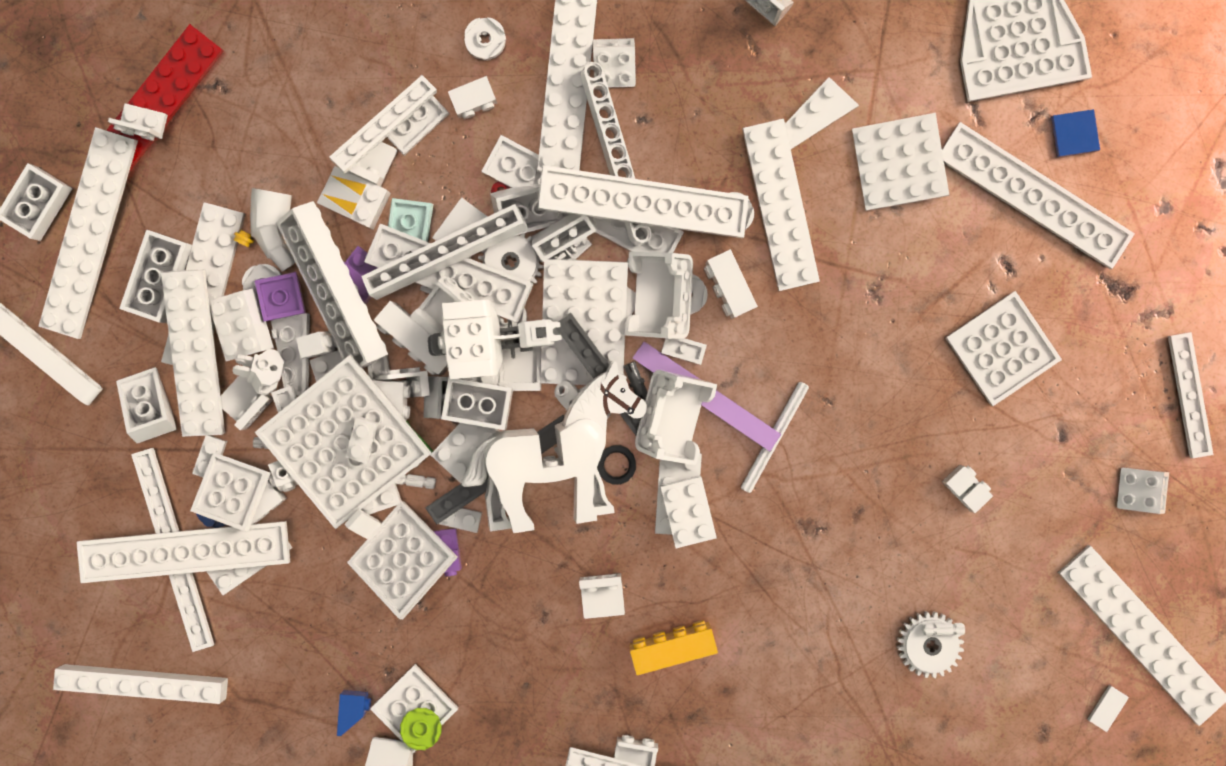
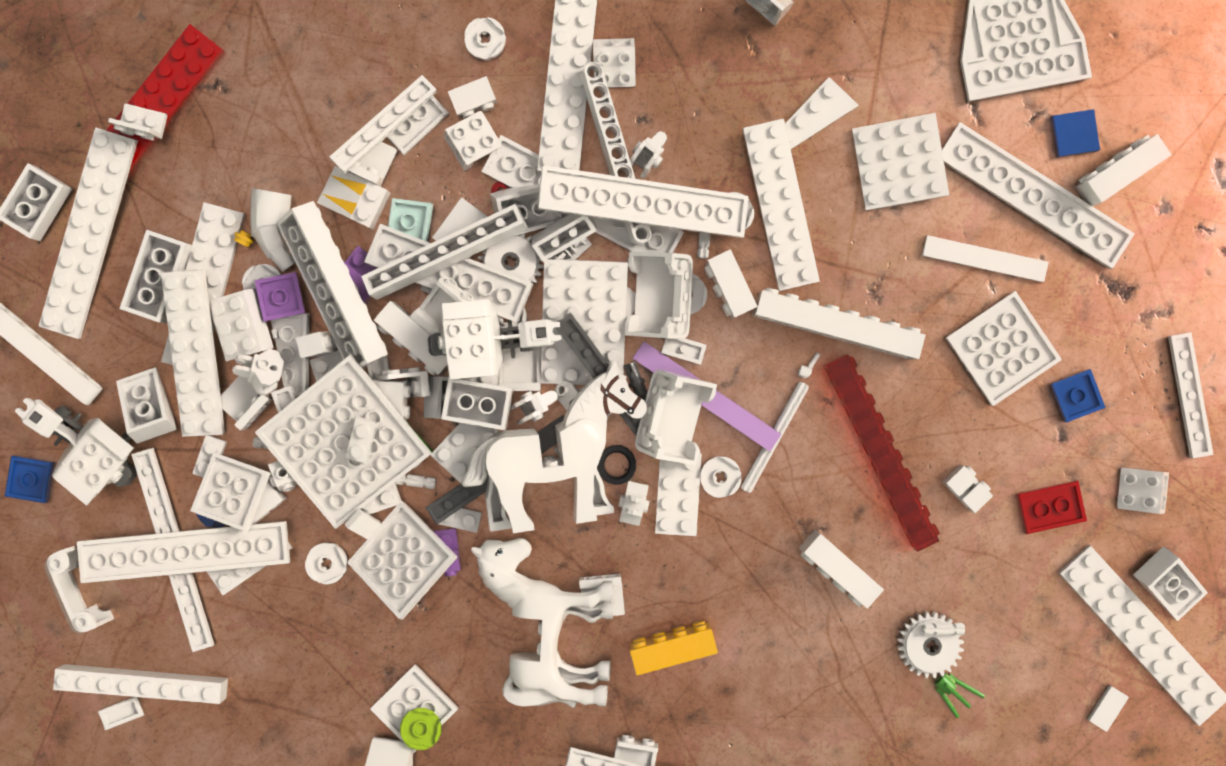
blue slope [337,690,371,736] -> none
white brick [660,475,717,548] -> none
none -> blue tile [5,455,55,503]
none -> white piece [15,398,137,506]
none -> white windscreen [44,545,114,633]
none -> white tile [98,697,144,730]
none -> white plate [305,542,348,585]
none -> white bracket [443,111,502,172]
none -> white animal [471,538,614,708]
none -> white hinge [510,390,558,425]
none -> white hinge [618,481,649,526]
none -> white hinge [630,131,667,178]
none -> white axle [697,232,711,259]
none -> white plate [700,456,741,498]
none -> white brick [752,288,926,360]
none -> white hand [798,353,821,378]
none -> white brick [799,530,884,609]
none -> clear red brick [823,354,940,552]
none -> white tile [922,235,1049,282]
none -> bright green plant [934,673,985,718]
none -> red tile [1016,480,1087,534]
none -> blue plate [1050,369,1106,422]
none -> white brick [1075,134,1172,206]
none -> white slope [1133,546,1208,621]

